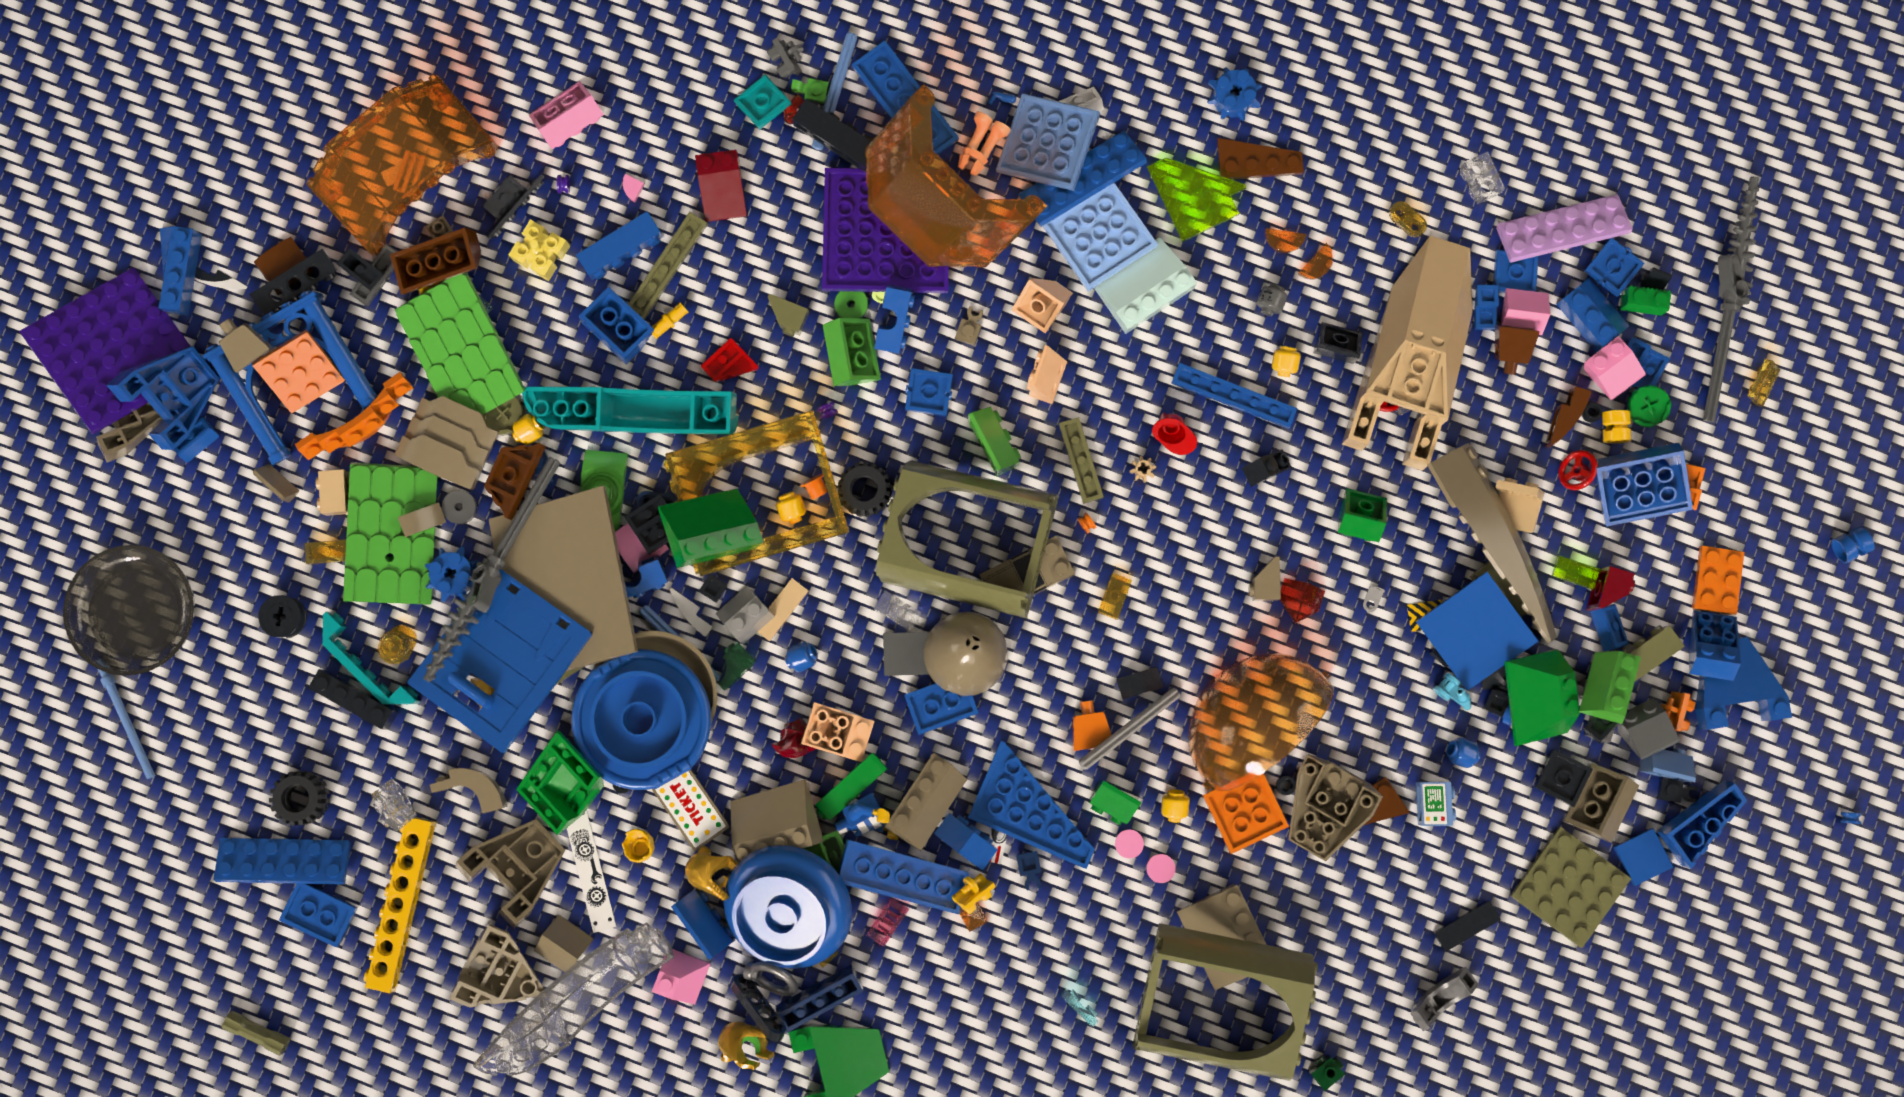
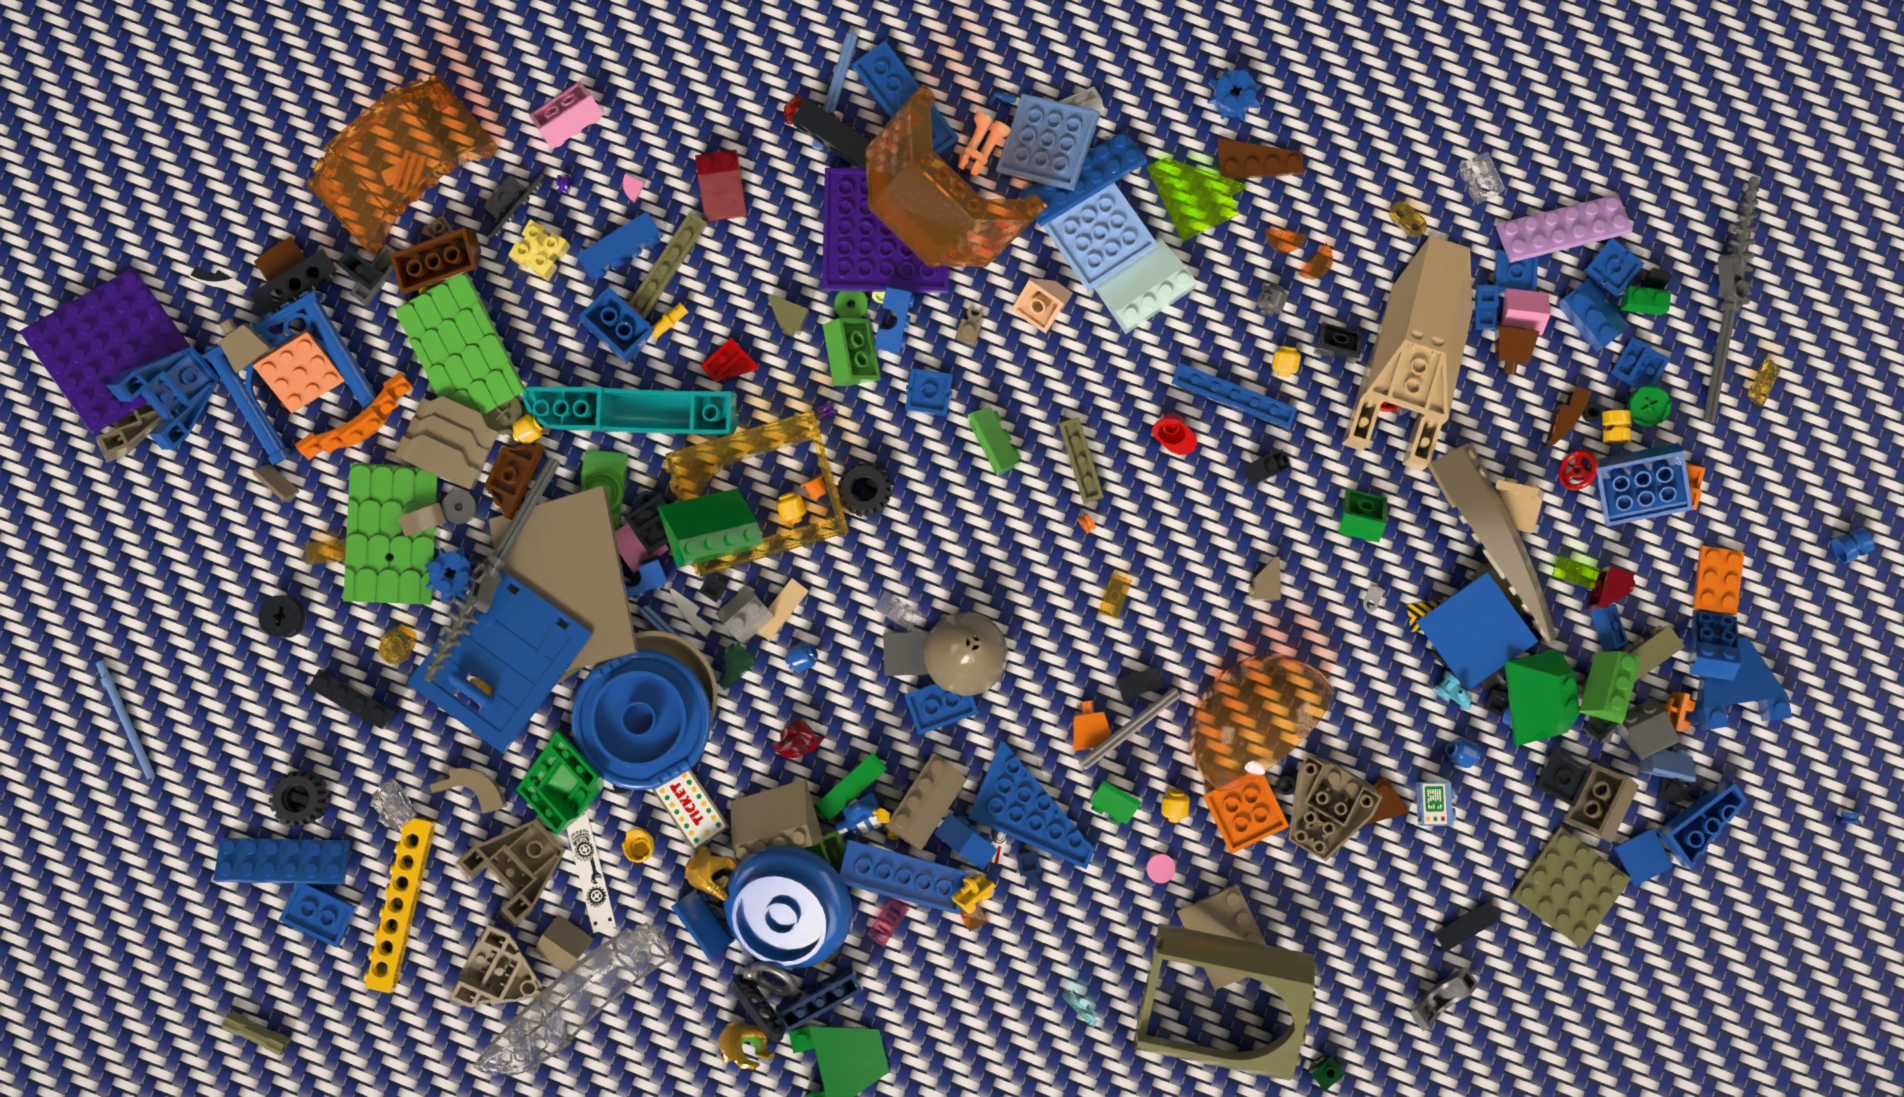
clear smoke dish [63,545,195,676] -> none
blue wedge [159,226,202,316] -> none
blue slope [174,417,219,463] -> none
tan brick [316,469,350,516] -> none
teal slope [322,611,421,705] -> none
bright pink slope [652,948,711,1004] -> none
teal tile [734,74,791,130] -> none
dark grey hips [767,38,803,78] -> none
bright green plate [791,78,829,104] -> none
light nougat slope [801,702,874,762] -> none
olive panel [876,460,1059,618] -> none
dark tan slope [979,536,1075,612] -> none
light nougat slope [1027,345,1067,404] -> none
bright pink piece [1115,829,1144,858] -> none
tan gear [1130,456,1156,483] -> none
clear red slope [1280,578,1325,623] -> none
bright pink slope [1584,336,1646,401] -> none

